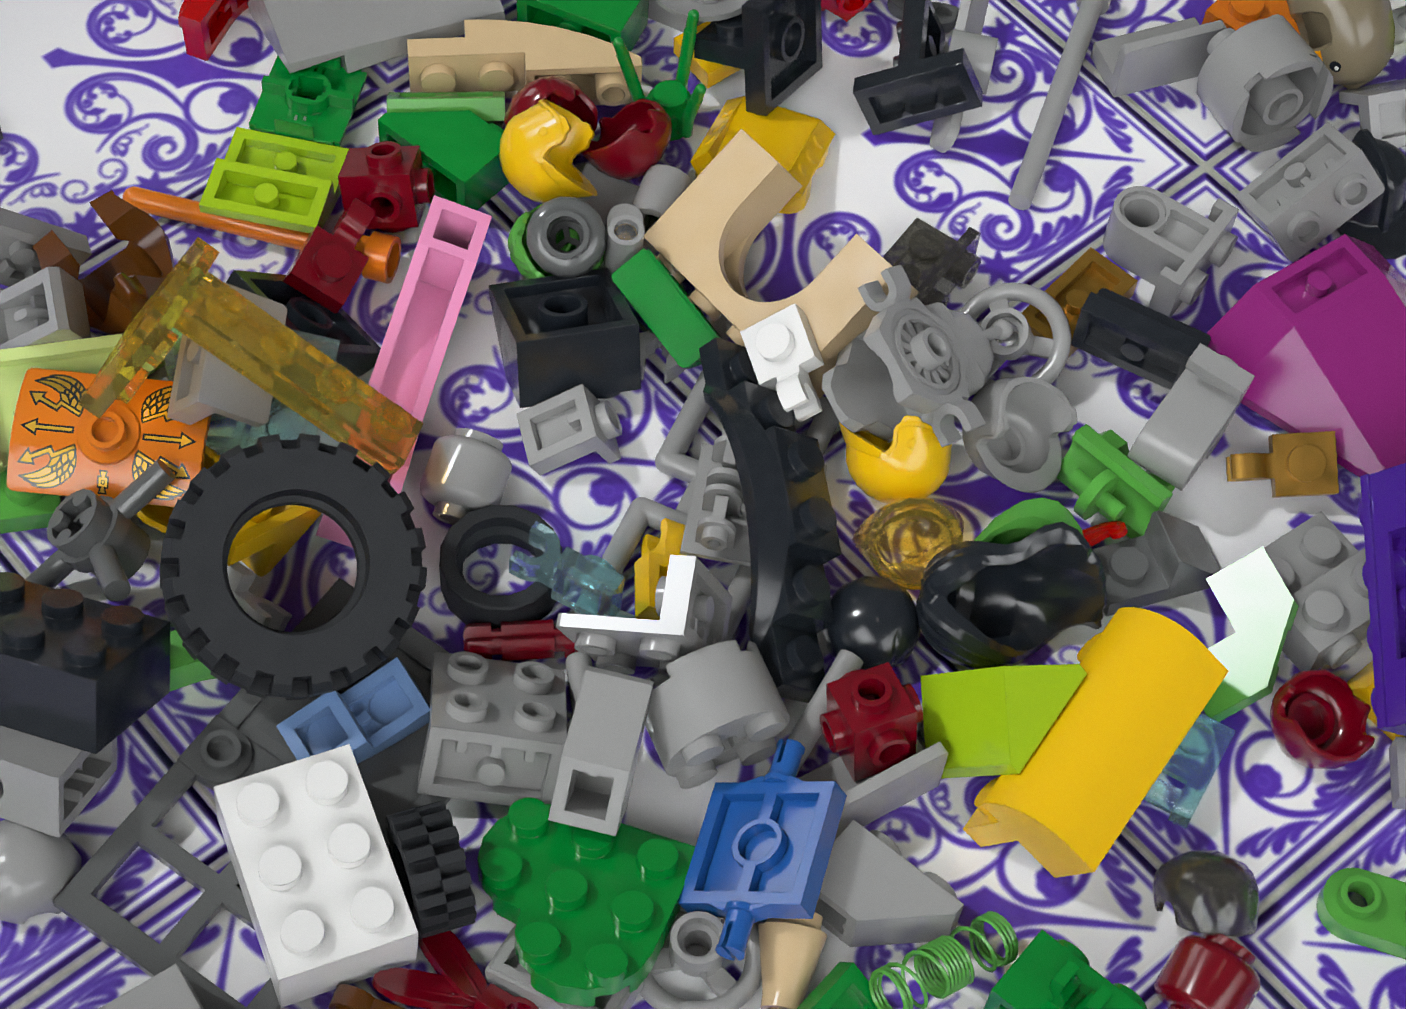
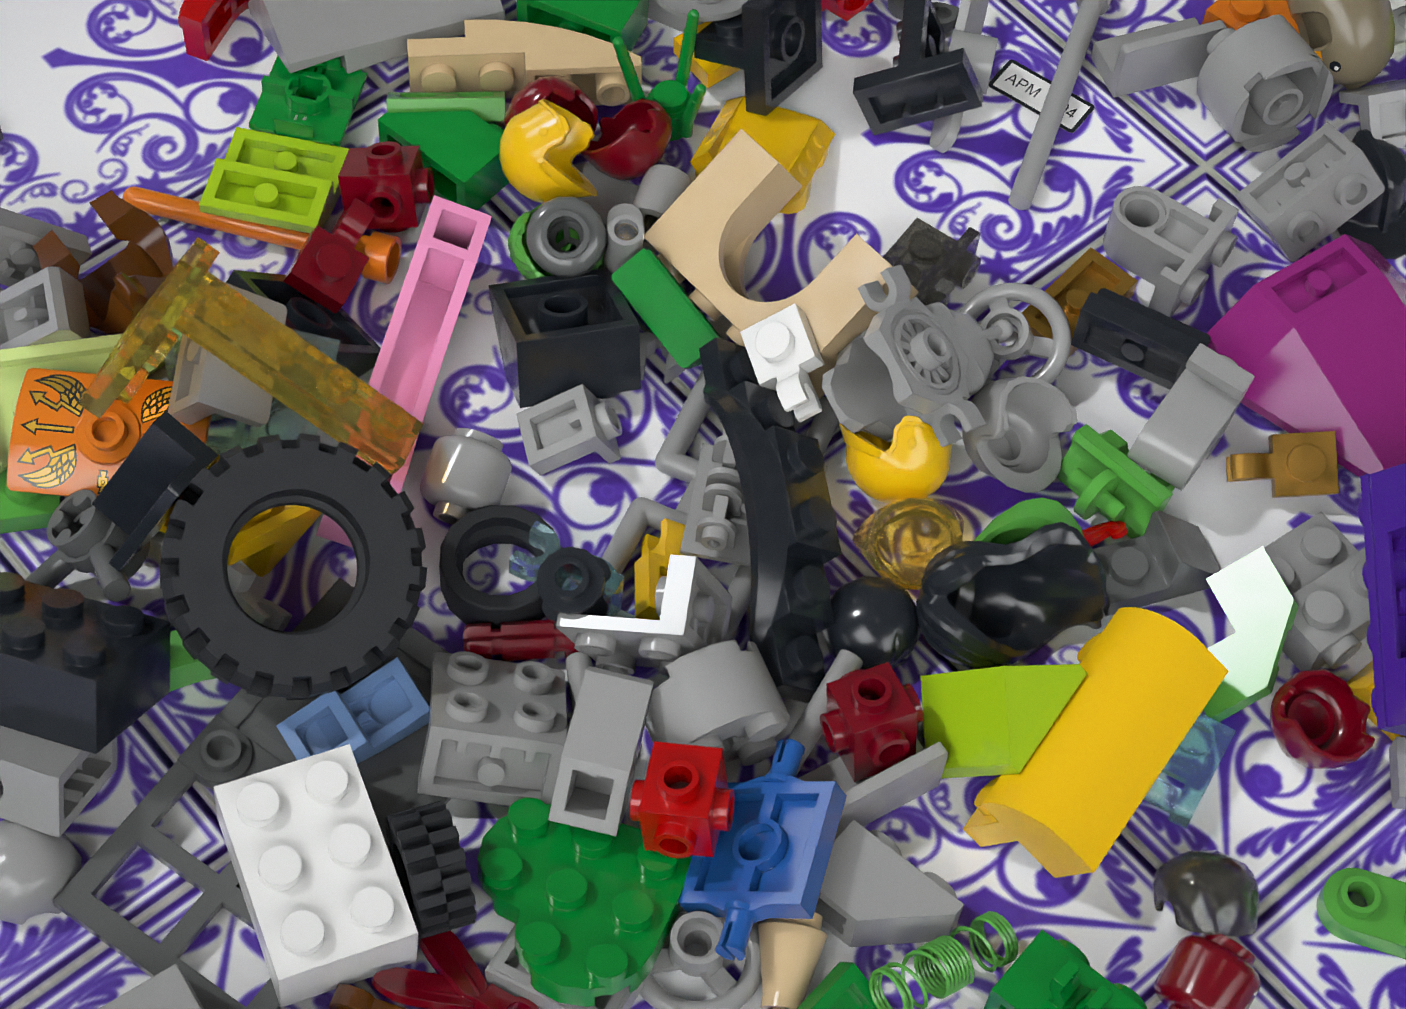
none -> black panel [92,411,218,572]
none -> black brick [536,547,611,623]
none -> red brick [630,741,735,858]
none -> white sticker [988,60,1095,133]

